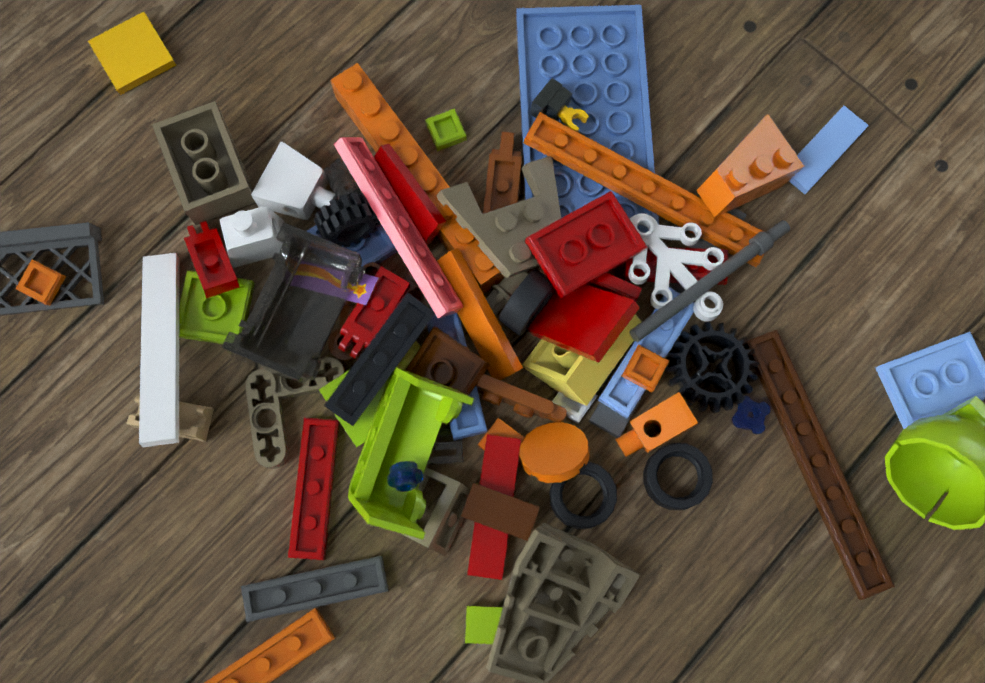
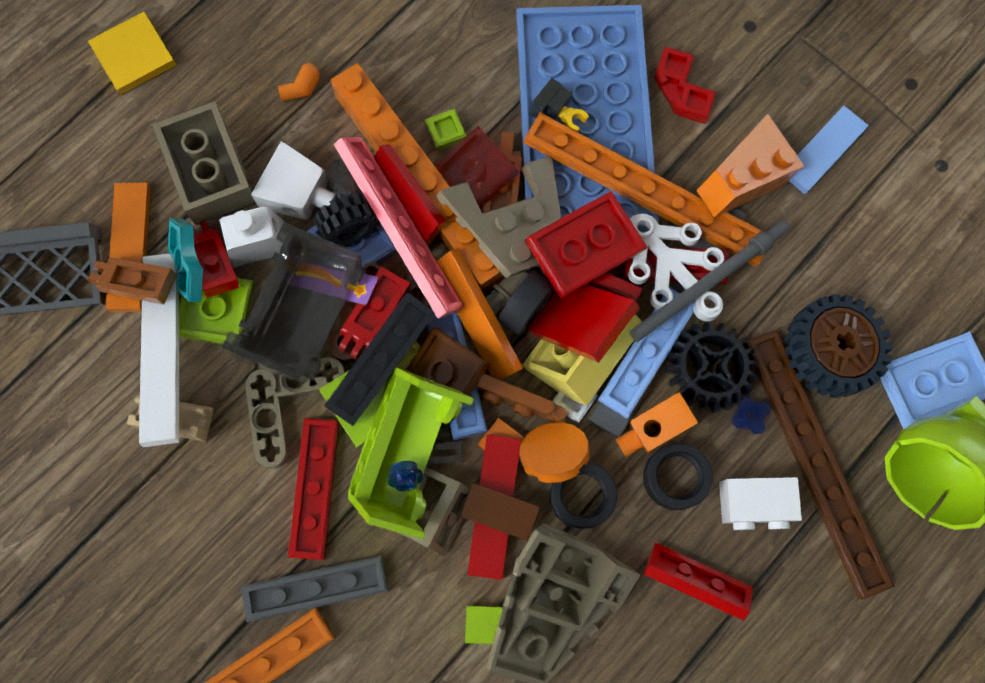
orange tile [15,259,66,306] -> none
orange tile [621,344,669,393] -> none
none -> dark orange hinge [87,257,178,305]
none -> orange tile [106,183,151,312]
none -> teal tile [168,218,203,302]
none -> orange arm [278,63,320,101]
none -> clear red tile [435,126,520,208]
none -> red plate [644,542,753,621]
none -> red tile [654,46,716,124]
none -> white brick [719,477,802,530]
none -> wheel [784,294,893,398]

